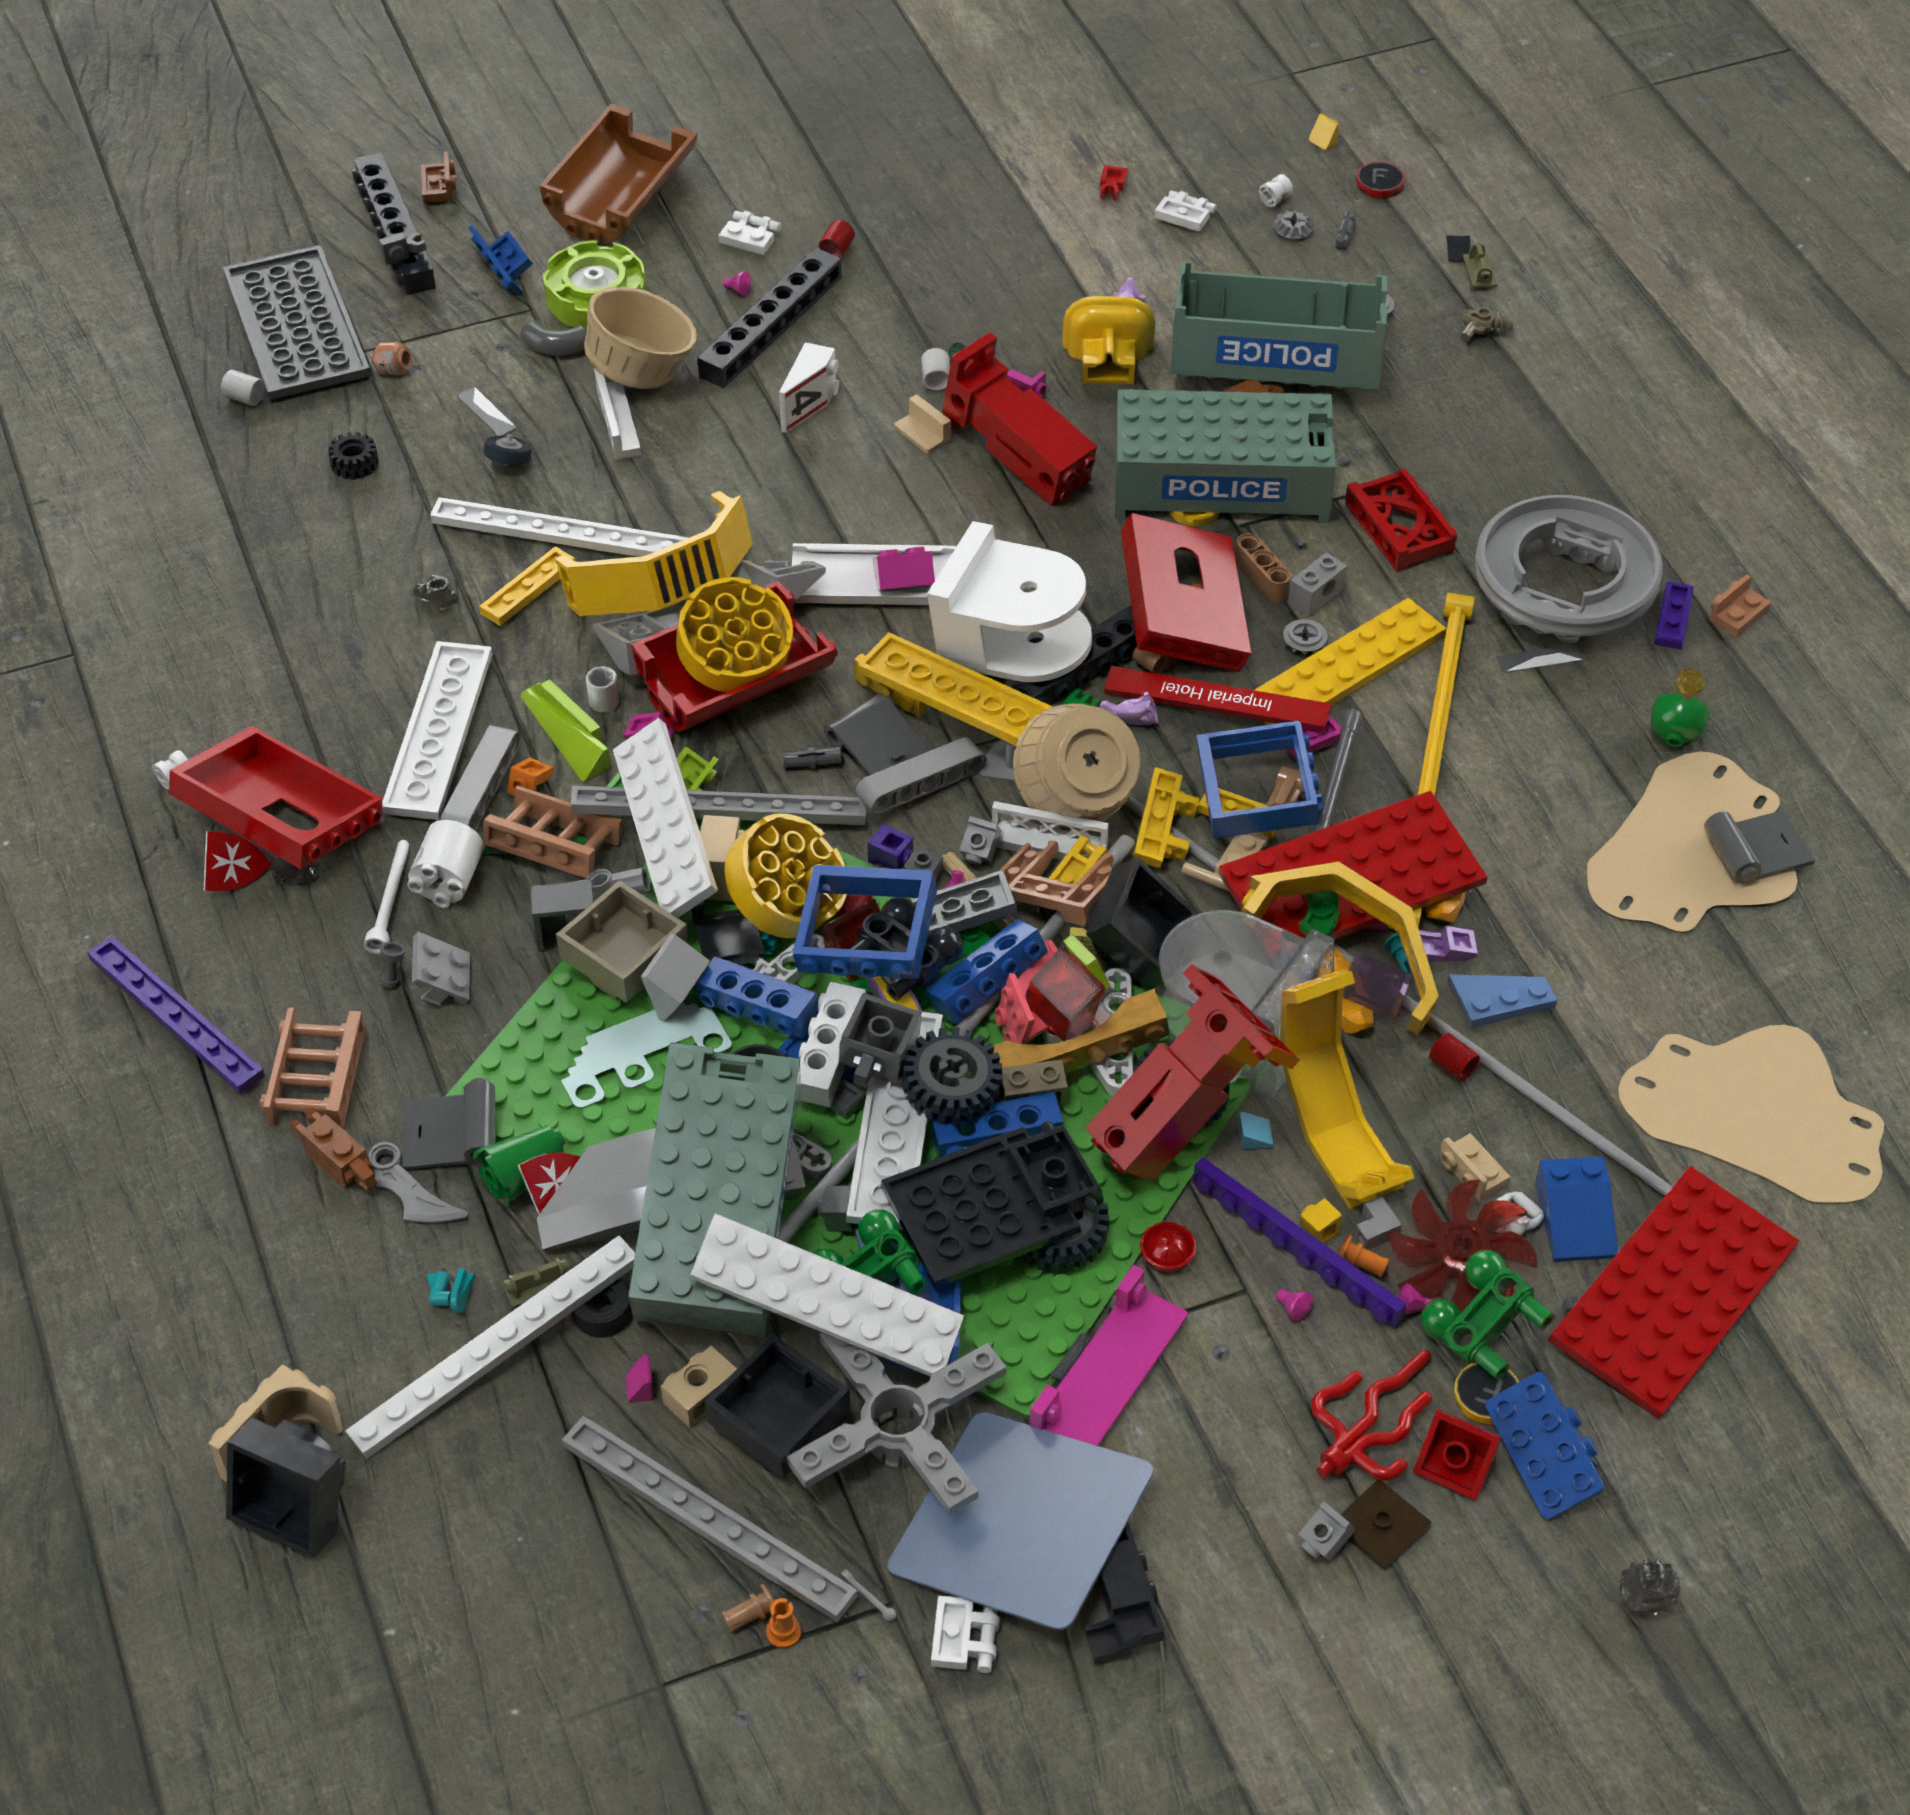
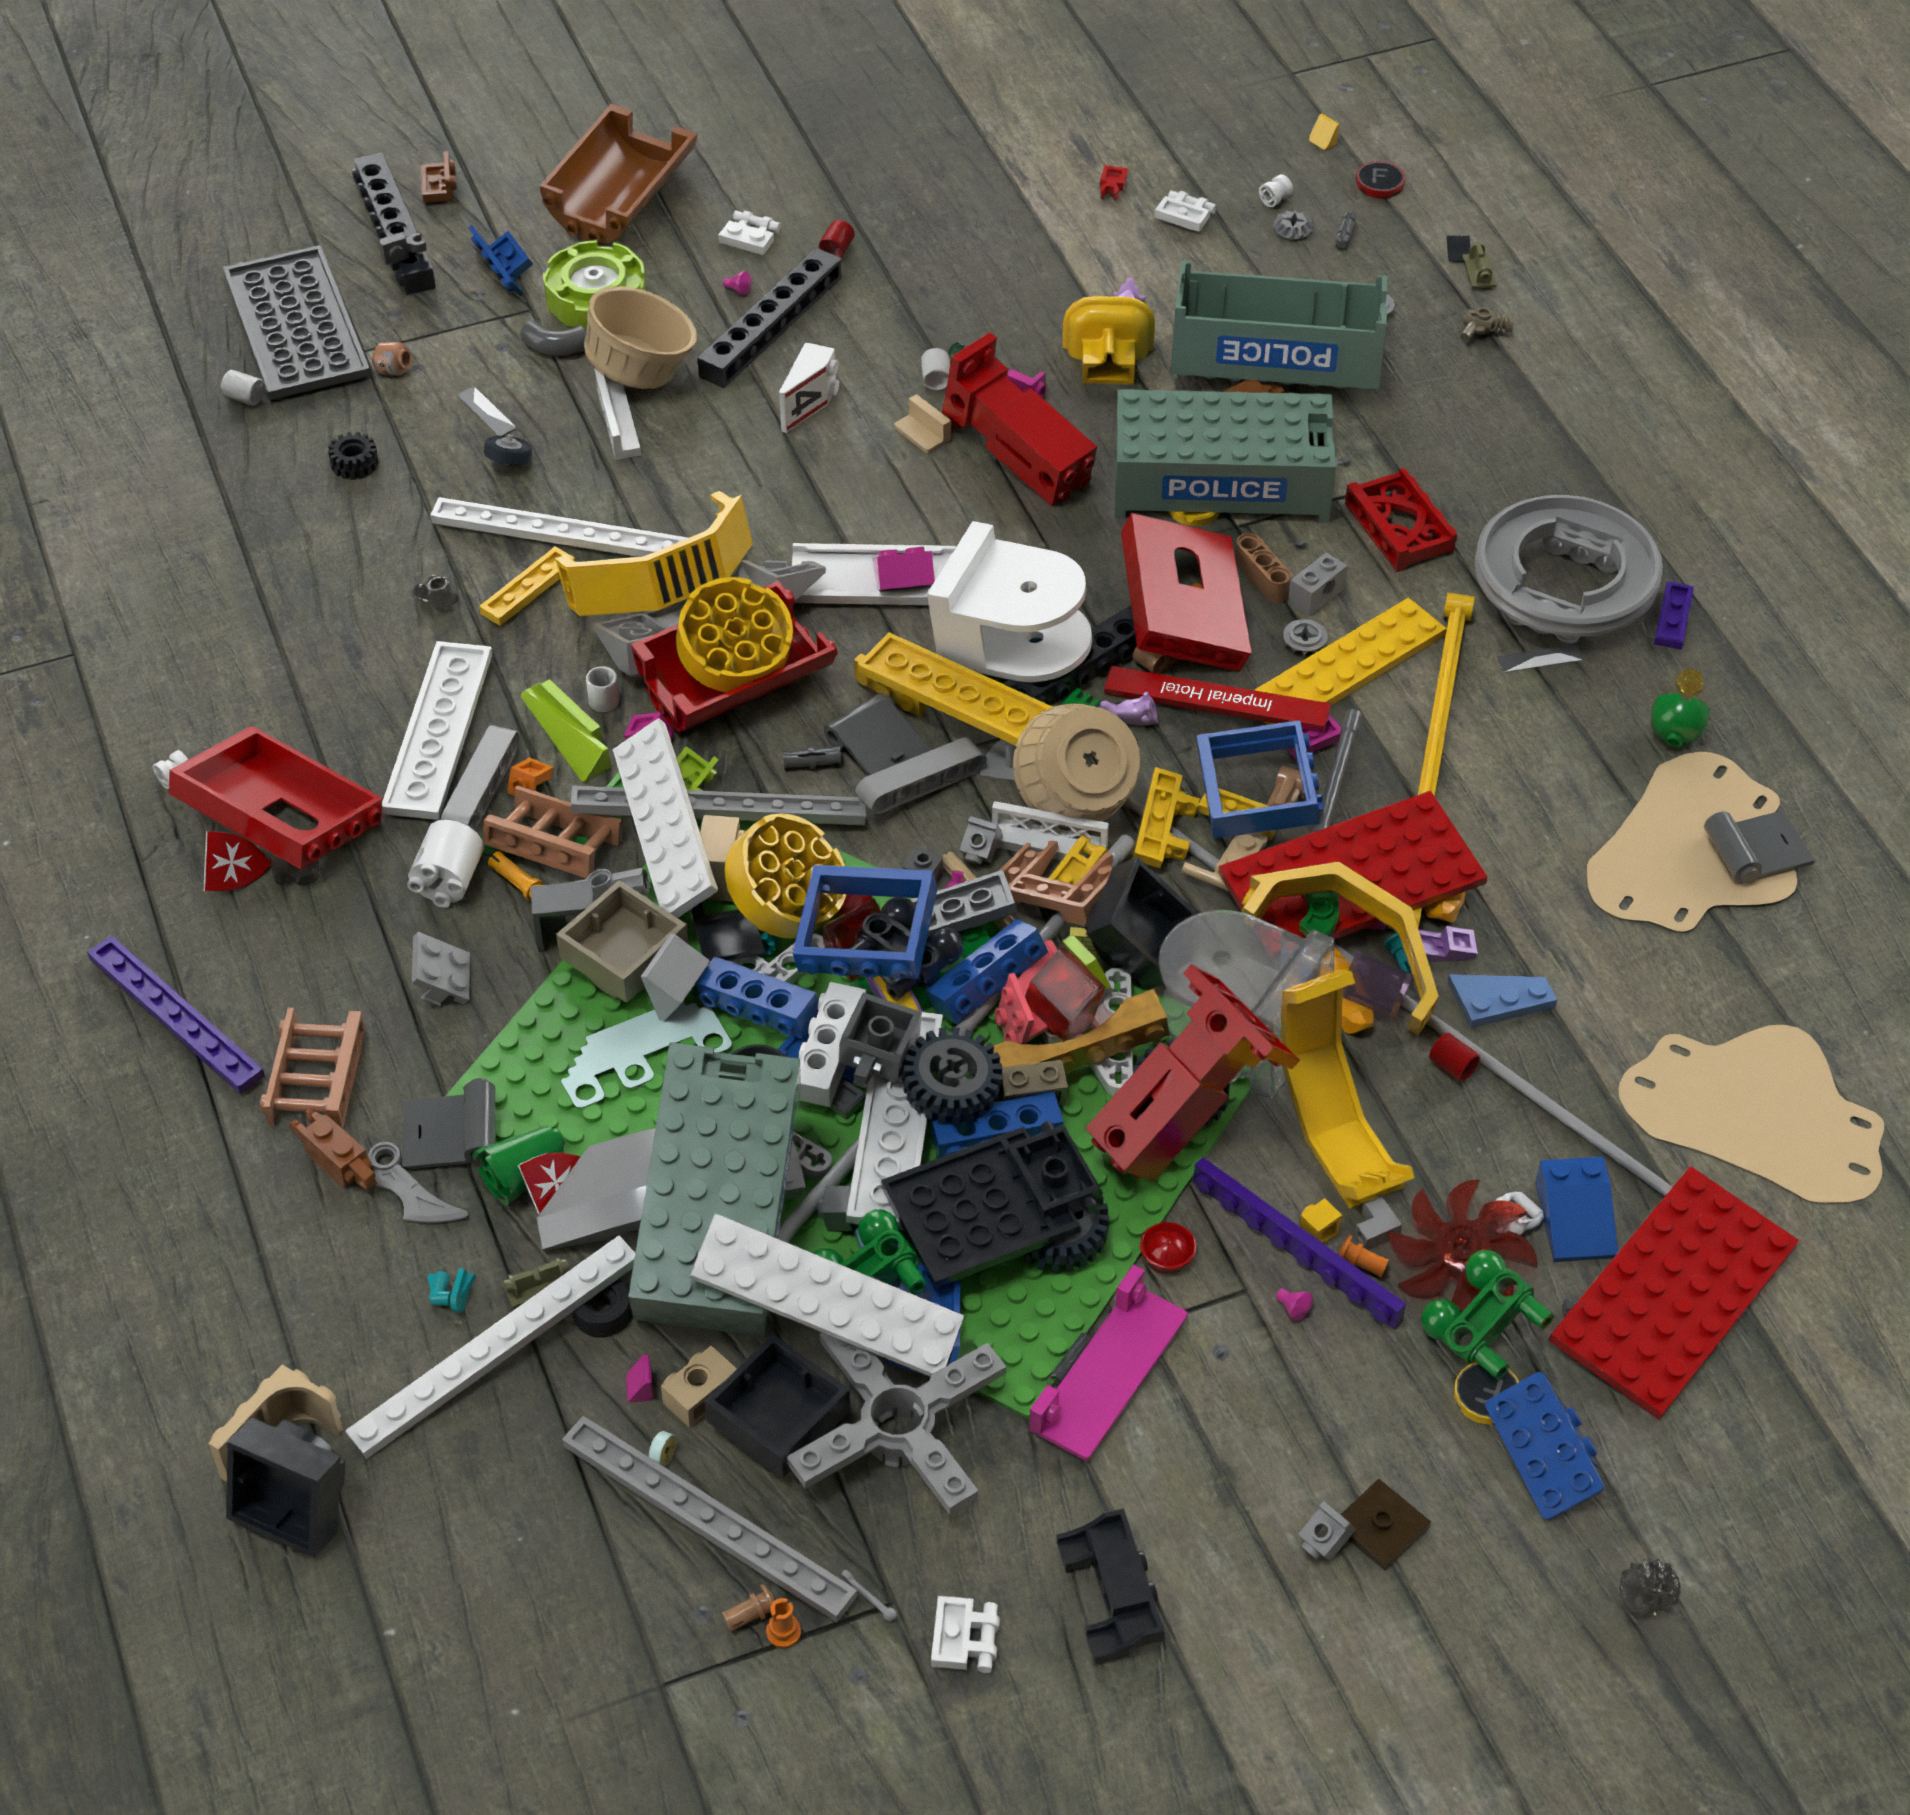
white piece [363,840,409,954] -> none
dark grey piece [380,941,405,988] -> none
dark purple brick [867,824,913,869] -> none
sand blue piece [887,1413,1154,1630] -> none
medium azure slope [1238,1112,1274,1150] -> none
red plant [1311,1350,1432,1481] -> none
dark pink rock [1398,1284,1433,1315] -> none
red slope [1413,1409,1501,1500] -> none
tan bracket [1439,1133,1511,1201] -> none
nougat bracket [1709,574,1771,637] -> none
none -> light orange pin [488,851,544,901]
none -> tile [649,1431,677,1467]

